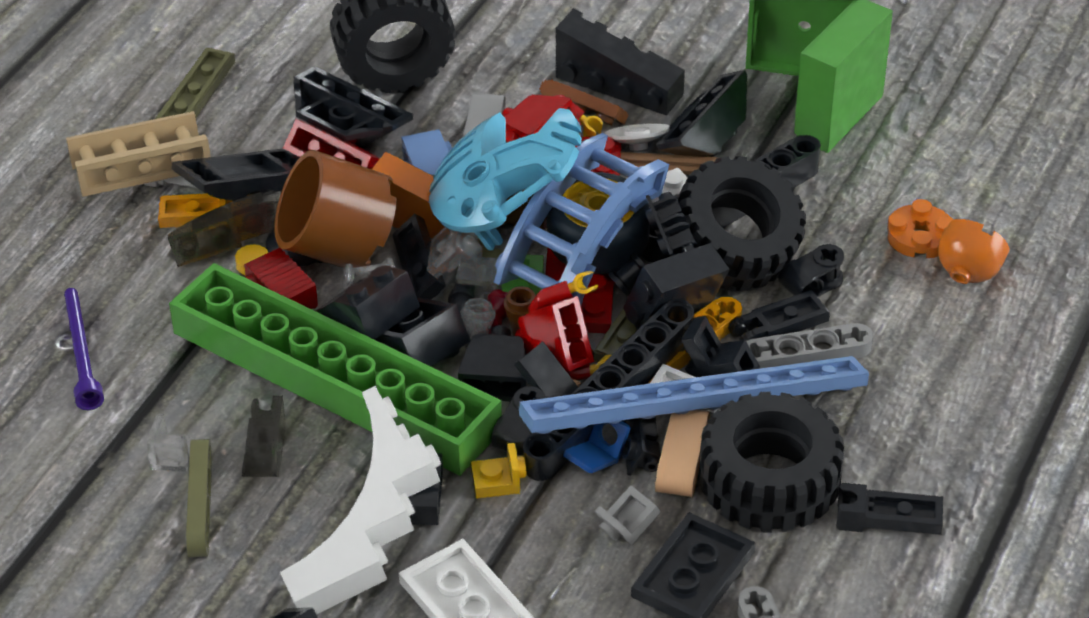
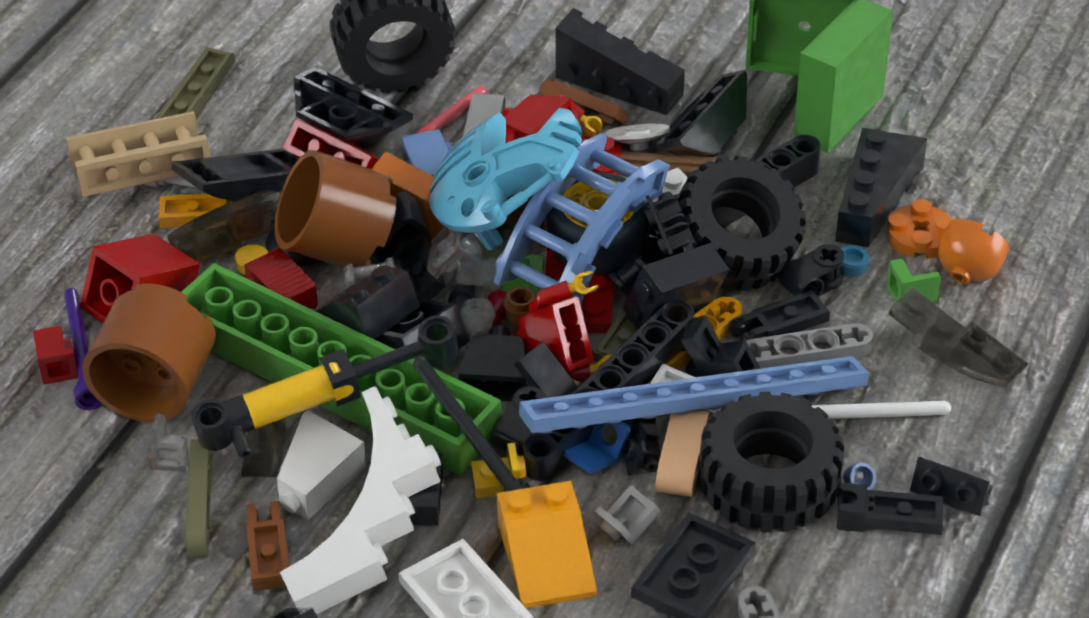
none -> red brick [33,326,78,385]
none -> red slope [80,233,200,323]
none -> dark orange brick [82,284,216,422]
none -> black piece [191,315,459,458]
none -> dark orange hinge [246,501,290,591]
none -> white slope [277,410,366,520]
none -> black brick [369,191,428,268]
none -> black piece [413,357,531,492]
none -> coral bar [414,86,487,134]
none -> light orange slope [497,481,597,609]
none -> white piece [812,401,951,419]
none -> black wedge [835,127,927,248]
none -> dark azure tile [840,245,870,277]
none -> medium blue hinge [843,463,876,490]
none -> bright green panel [886,258,941,309]
none -> clear smoke slope [888,287,1028,388]
none -> black hinge [910,456,992,516]

